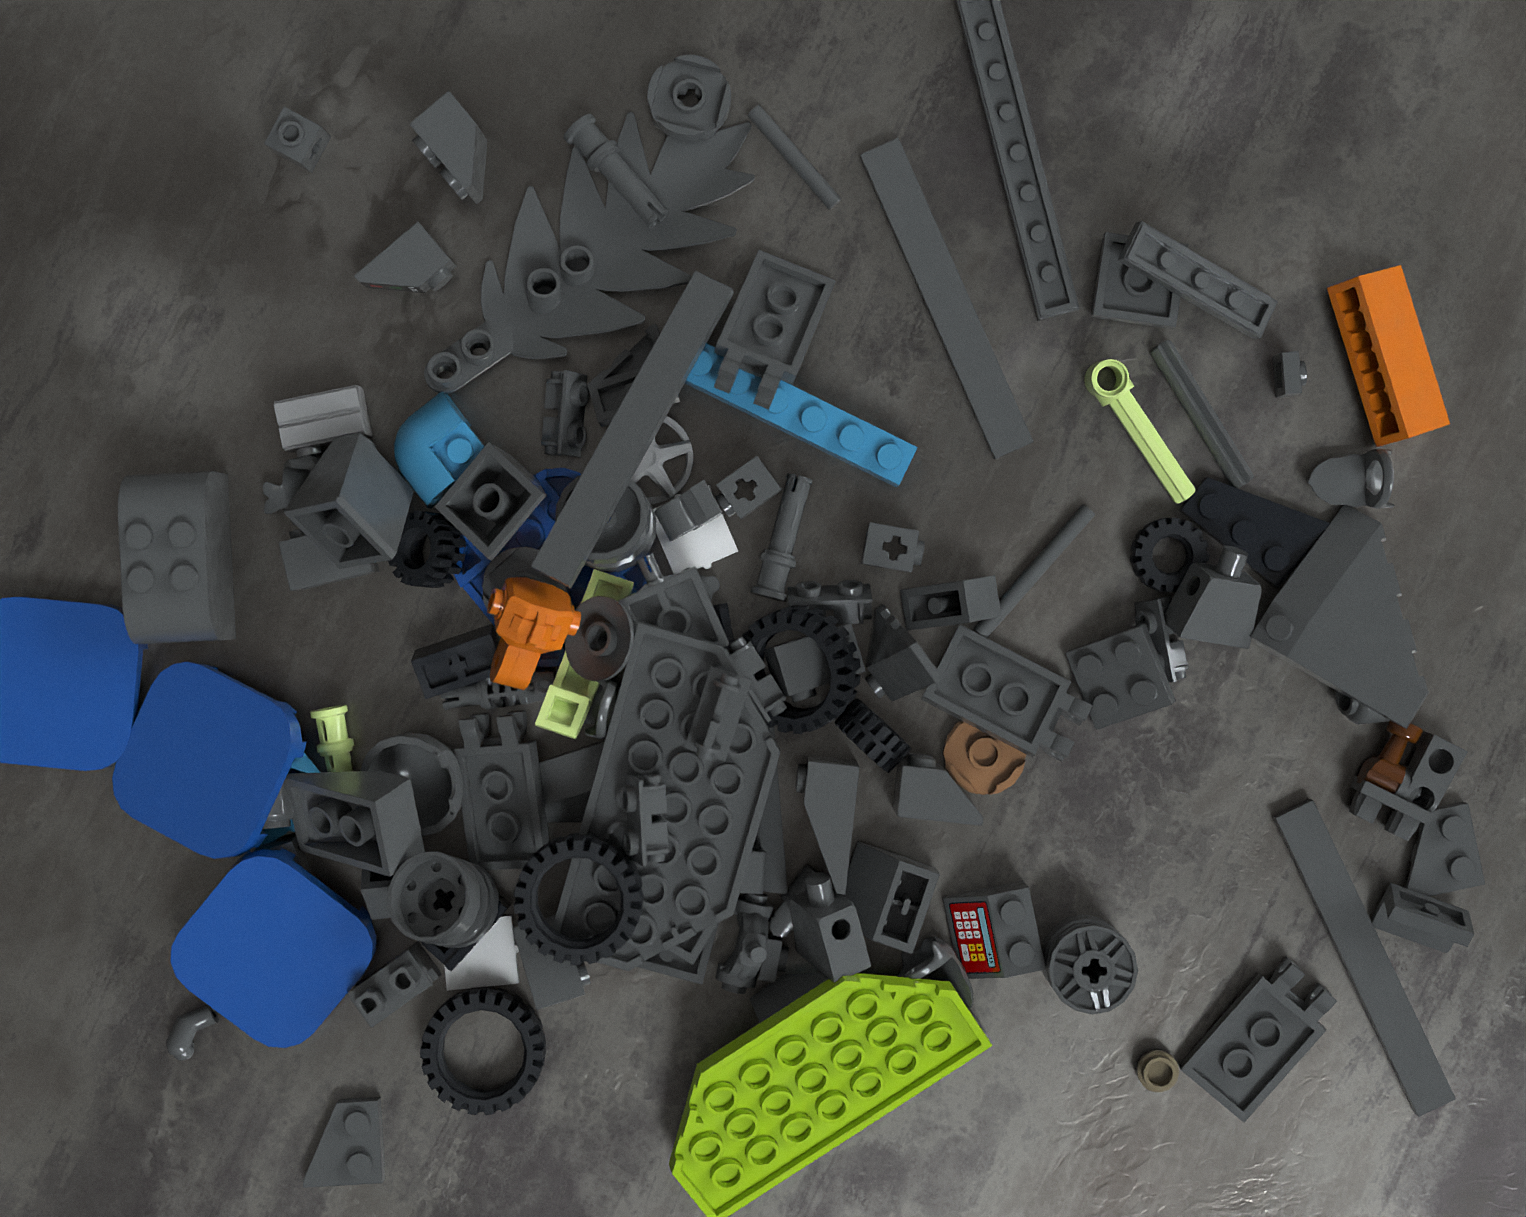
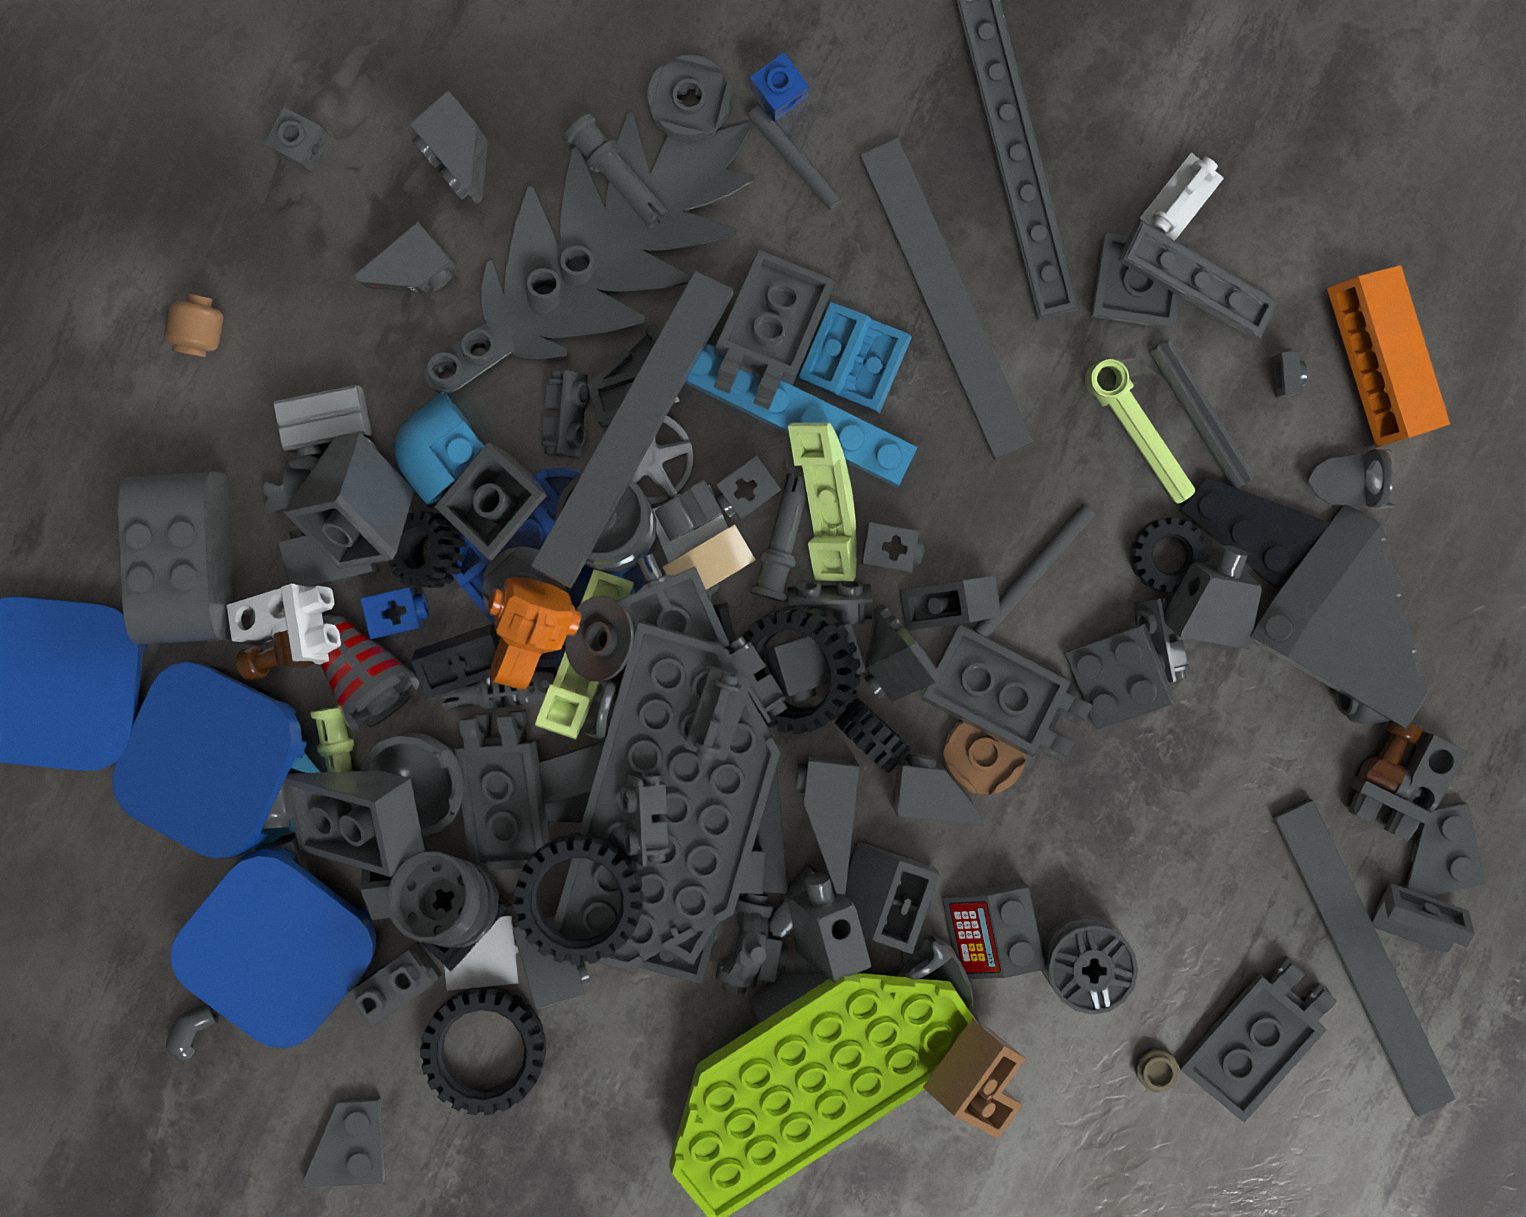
none -> medium nougat head [164,294,224,358]
none -> white hips [227,584,341,682]
none -> dark grey cone [320,614,419,732]
none -> blue brick [361,587,429,640]
none -> tan slope [663,524,756,590]
none -> blue brick [750,52,809,122]
none -> yellowish green slope [788,422,857,581]
none -> dark azure slope [798,301,912,414]
none -> medium nougat brick [923,1019,1026,1139]
none -> white hinge [1139,152,1224,240]

